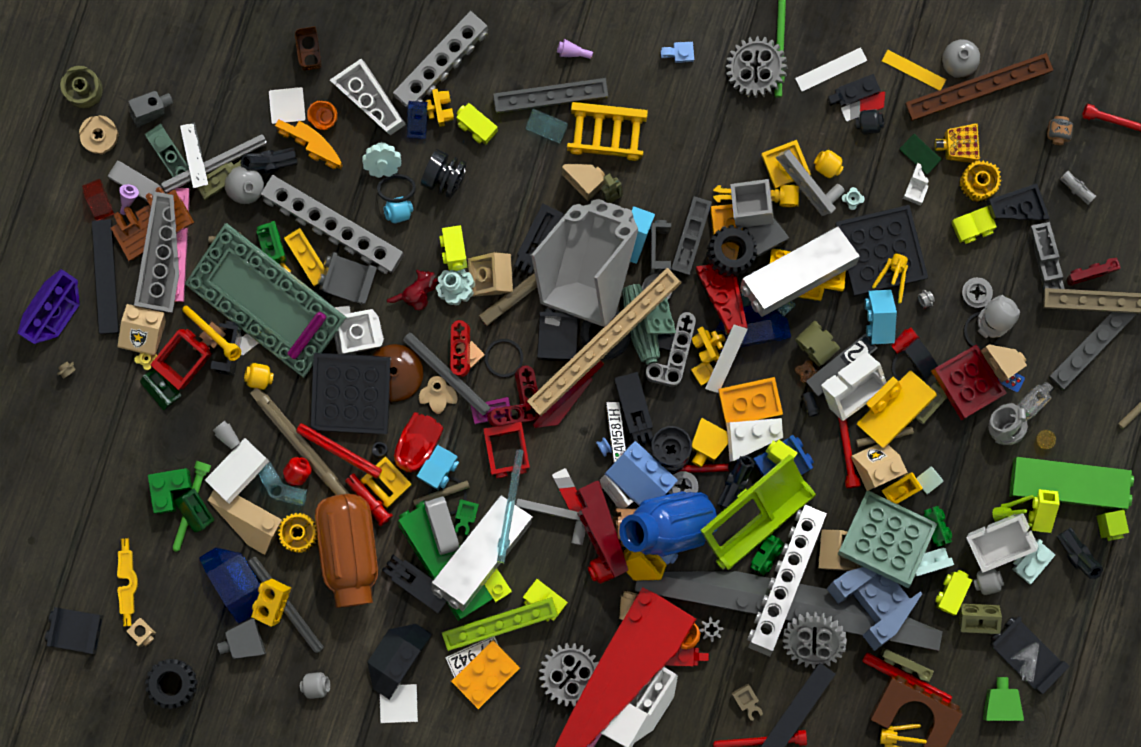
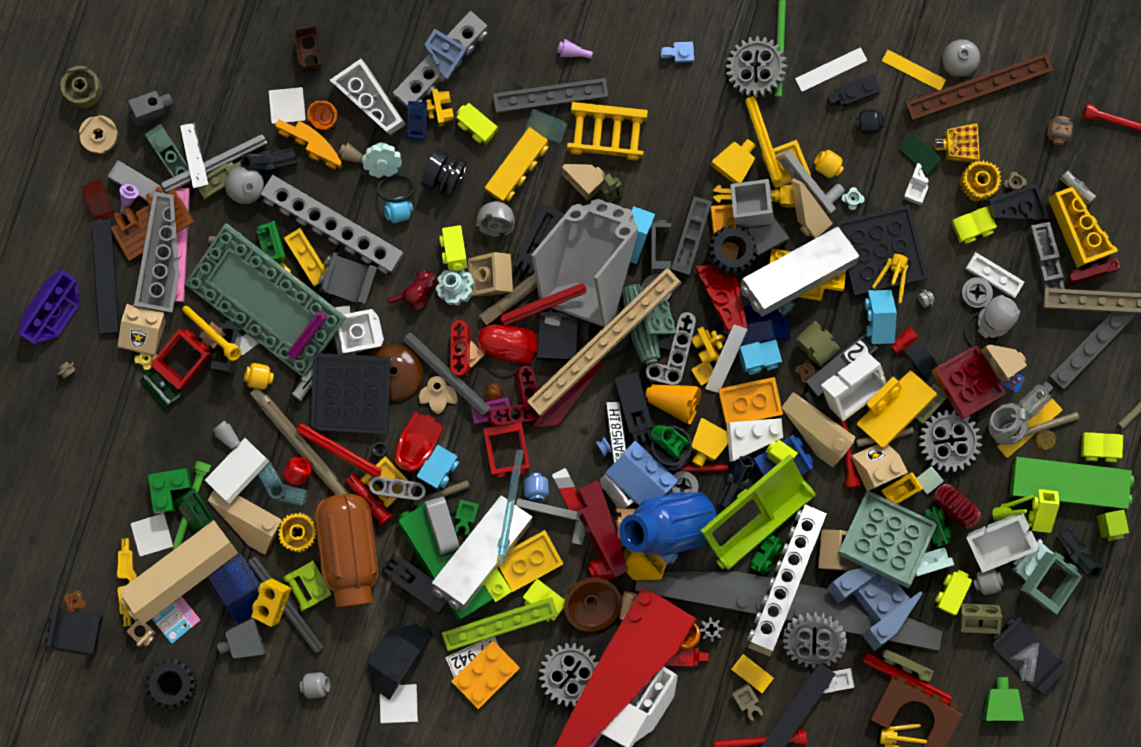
sticker [841,92,885,121] -> none
none -> clear orange plate [64,590,86,612]
none -> tan brick [119,520,238,624]
none -> white sticker [131,514,173,556]
none -> sticker [151,596,200,643]
none -> lime plate [283,561,333,612]
none -> light grey pin [292,367,313,401]
none -> dark tan cone [338,143,363,164]
none -> light grey beam [369,477,426,501]
none -> sand blue wing [424,29,467,81]
none -> light grey cylinder [476,201,515,236]
none -> red hair [477,325,538,365]
none -> yellow brick [485,127,549,203]
none -> clear orange plate [485,383,504,399]
none -> yellow plate [499,530,563,592]
none -> red axle [501,283,587,325]
none -> medium blue head [523,473,549,503]
none -> reddish brown dish [564,577,622,632]
none -> light orange cone [645,384,701,424]
none -> green piece [651,425,689,459]
none -> yellow torso [711,139,756,184]
none -> yellow tile [731,654,774,693]
none -> medium azure brick [738,340,782,375]
none -> yellow axle [746,96,782,183]
none -> tan wedge [782,392,856,467]
none -> tan slope [791,179,833,238]
none -> white slope [823,668,855,693]
none -> light grey gear [919,410,982,472]
none -> dark red gear [933,484,981,529]
none -> white tile [965,252,1024,299]
none -> yellow sticker [997,399,1062,458]
none -> dark tan plate [1004,172,1027,191]
none -> sand green window [1021,552,1083,614]
none -> dark tan bar [1025,412,1079,437]
none -> yellow wedge [1048,187,1118,268]
none -> neon yellow brick [1081,433,1123,462]

